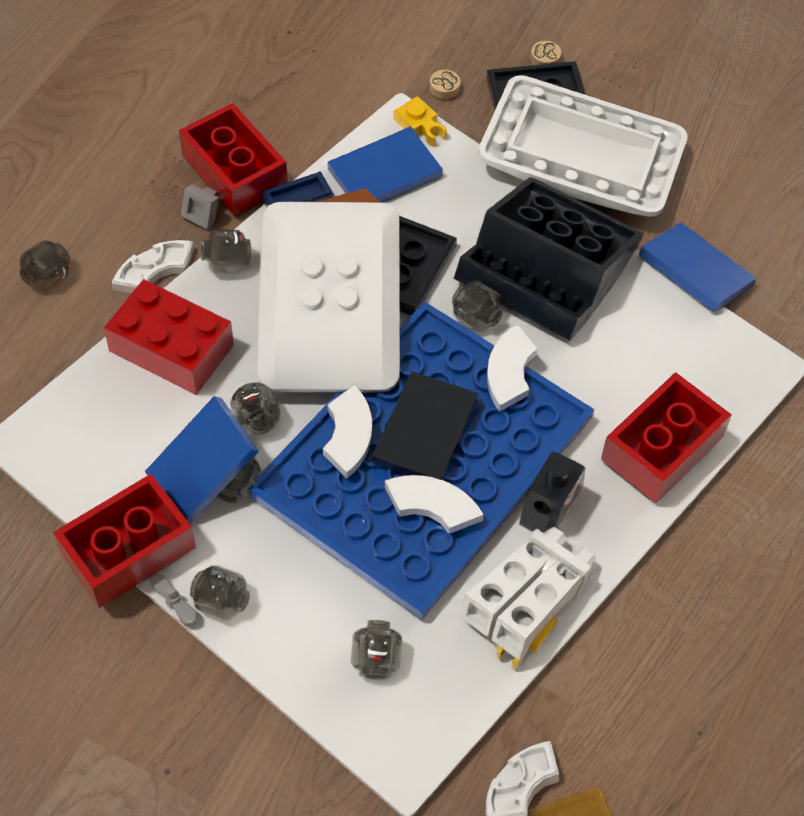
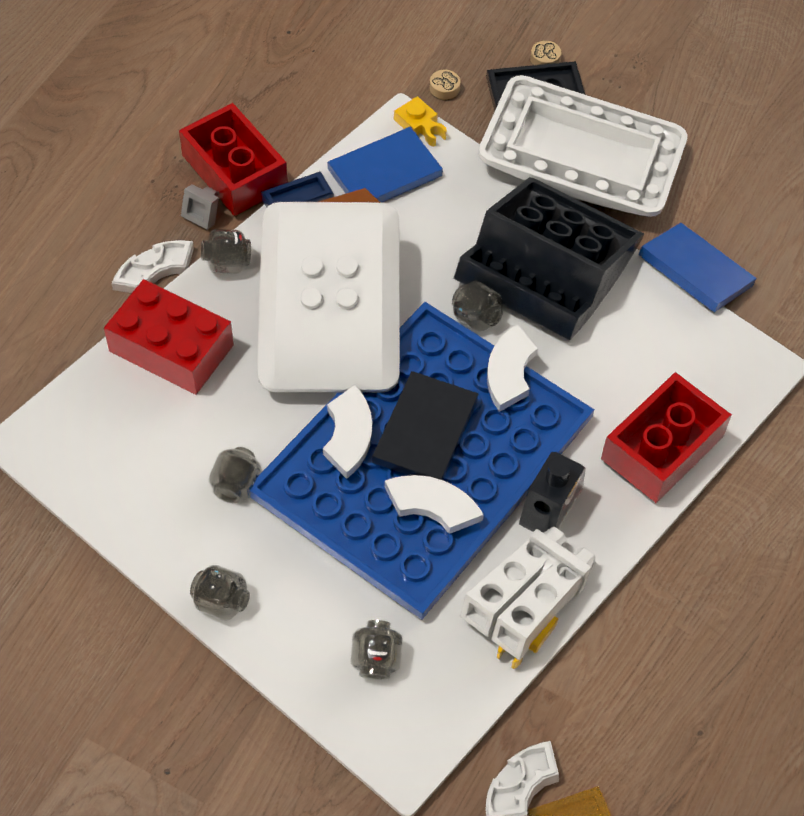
clear smoke head [19,240,70,290] -> none
red brick [53,474,196,608] -> none
blue tile [145,396,259,524] -> none
light grey piece [150,573,197,626] -> none
clear smoke head [230,382,281,435] -> none
black tile [399,216,457,315] -> none

